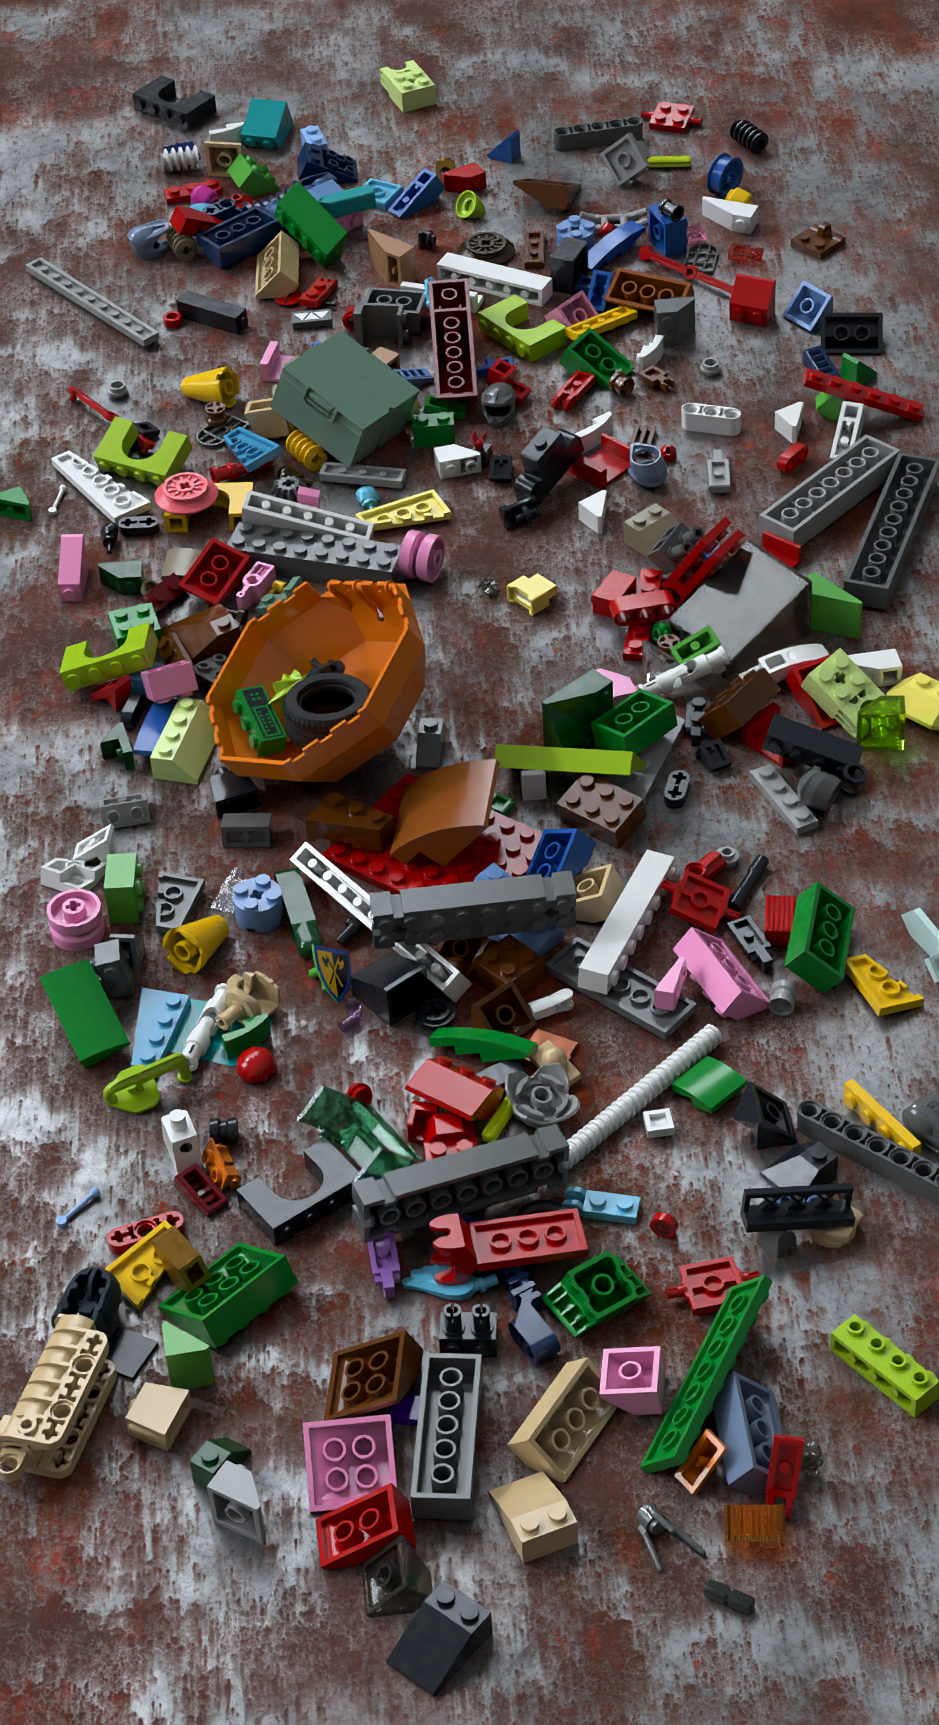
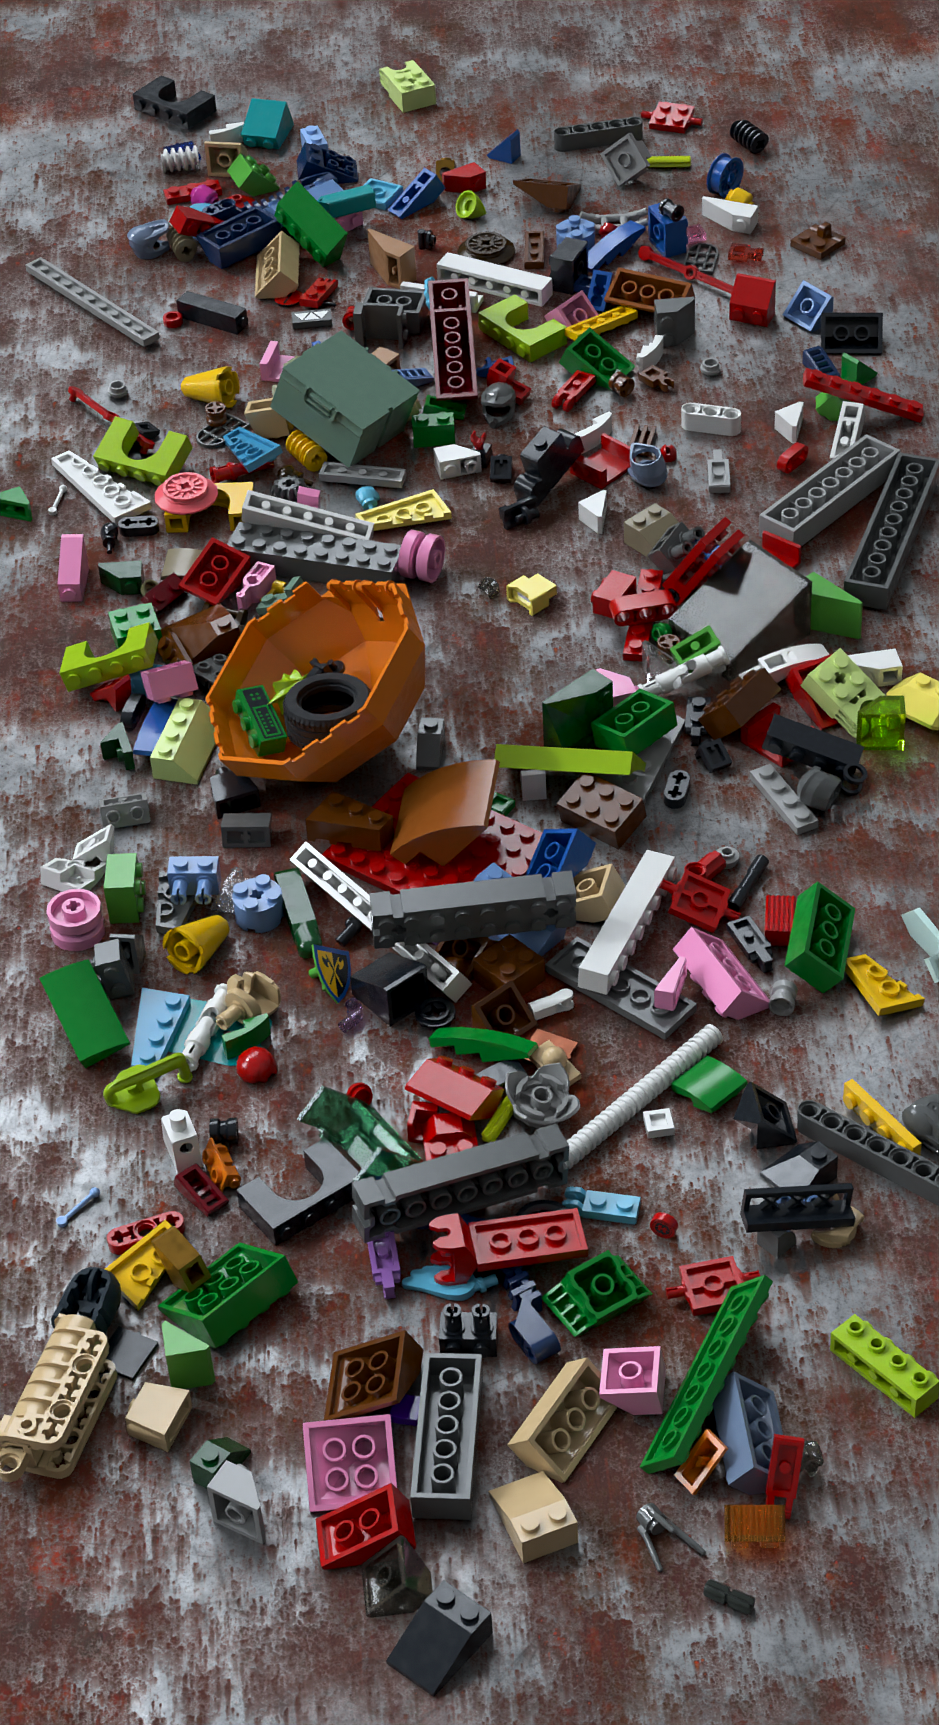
none -> medium blue brick [167,856,221,905]

